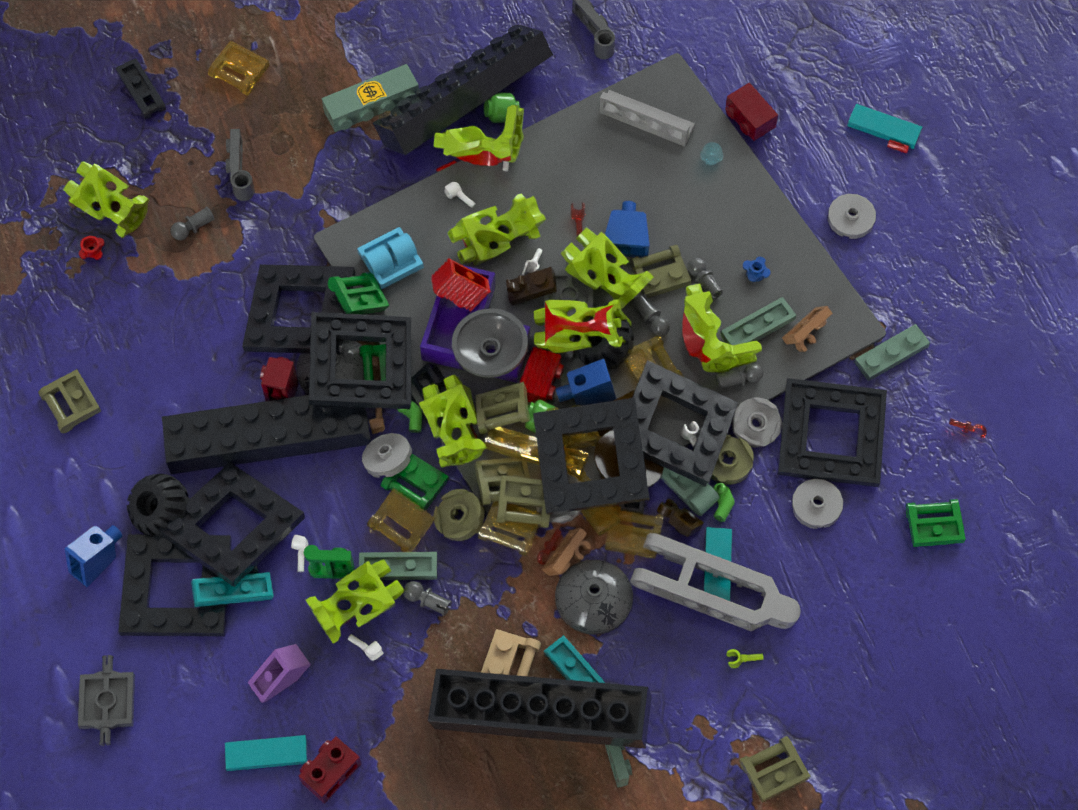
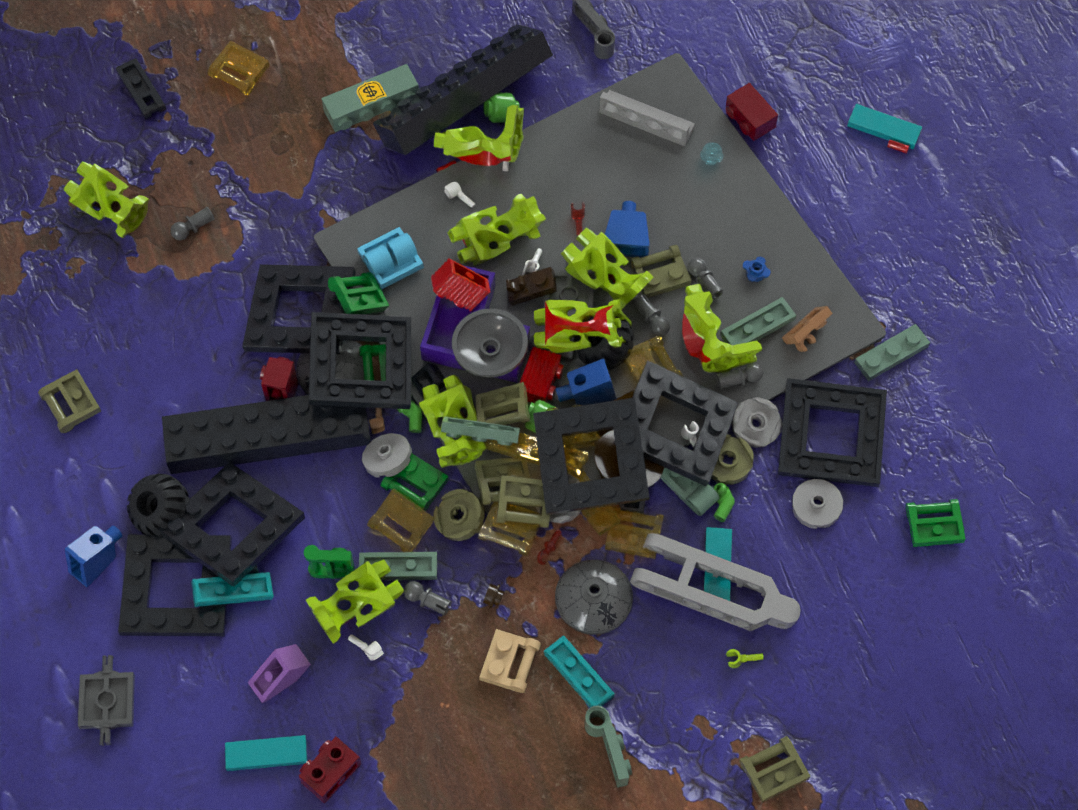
red plate [79,236,105,260] -> none
dark grey plate [226,129,255,201] -> none
white hand [291,535,308,572] -> none
black brick [428,669,652,749] -> none
medium nougat plate [541,528,591,576] -> none
dark brown plate [656,498,704,537] -> none
light grey plate [828,194,876,239] -> none
clear red hand [949,418,987,438] -> none
none -> sand green plate [441,416,520,446]
none -> dark brown plate [483,583,504,608]

